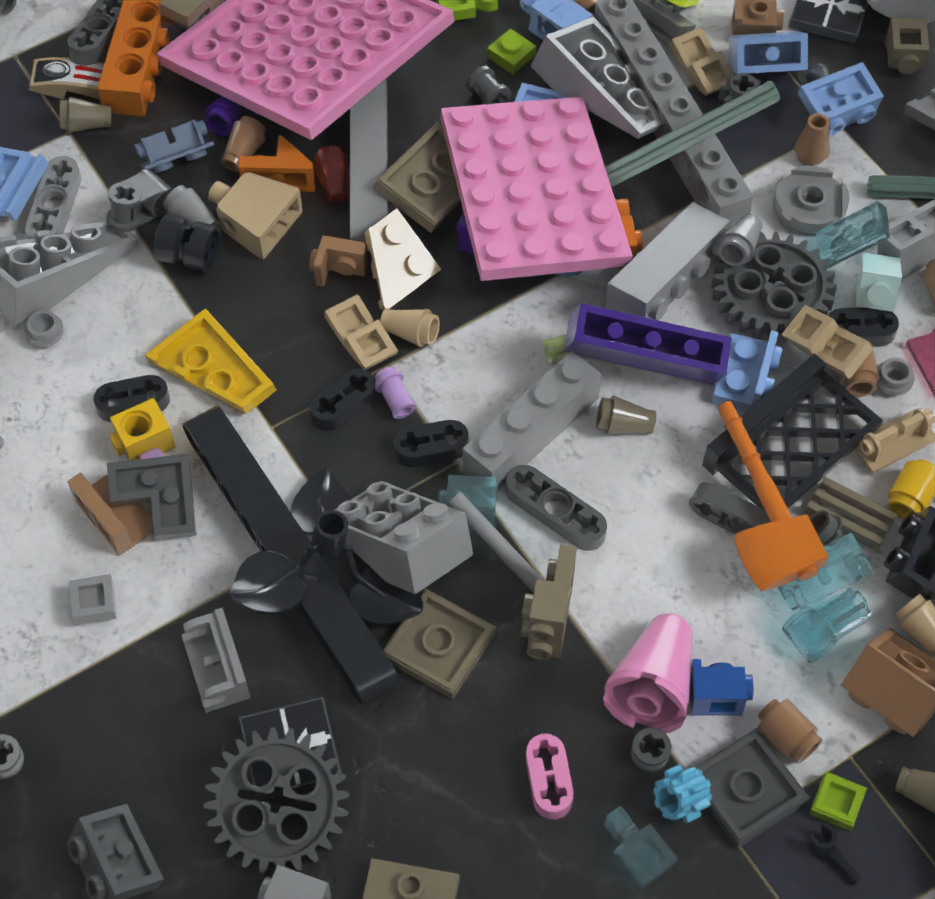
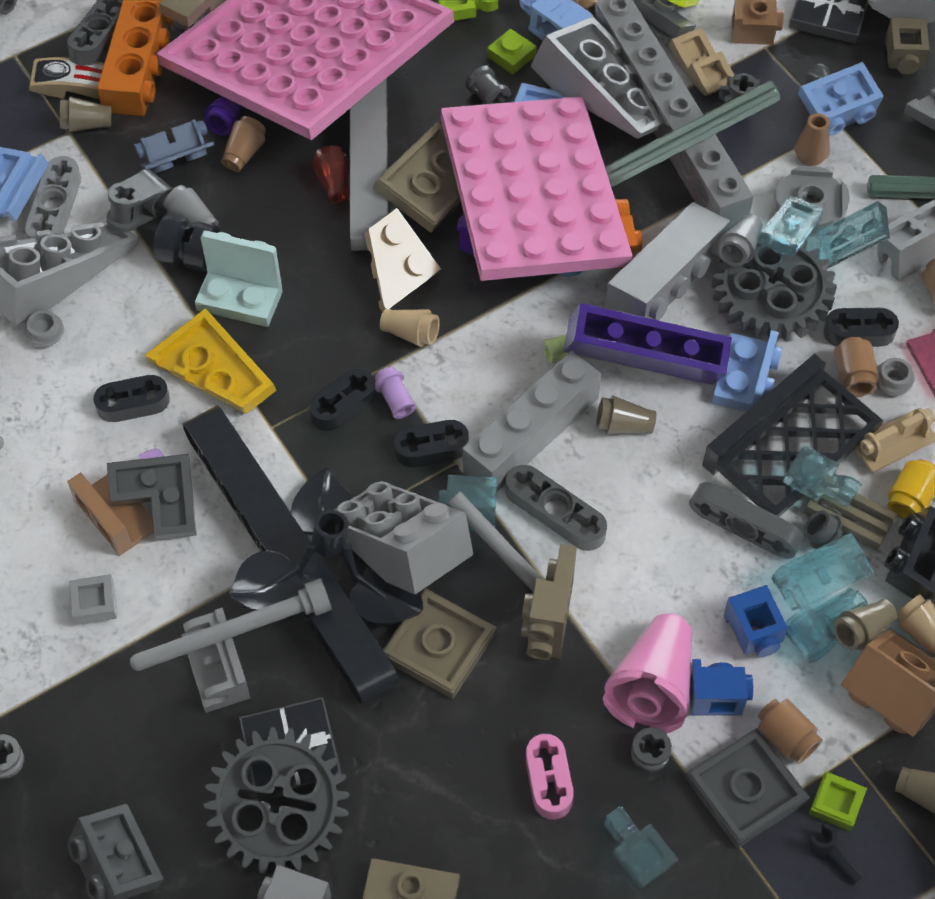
yellow brick [109,398,175,460] -> none
tan torso [208,172,303,260] -> none
orange slope [239,135,315,192] -> none
medium nougat bracket [309,235,369,287] -> none
tan slope [324,294,398,370] -> none
medium azure gear [653,764,712,823] -> none
orange piece [717,401,829,592] -> none
light blue brick [729,31,808,74] -> none
tan slope [781,305,873,380] -> none
light aqua brick [855,252,902,312] -> none
none -> light grey piece [130,578,332,671]
none -> light aqua bracket [195,231,283,327]
none -> blue brick [723,585,788,657]
none -> clear light blue plate [759,195,824,257]
none -> clear light blue plate [782,444,862,507]
none -> dark tan cone [833,599,897,651]

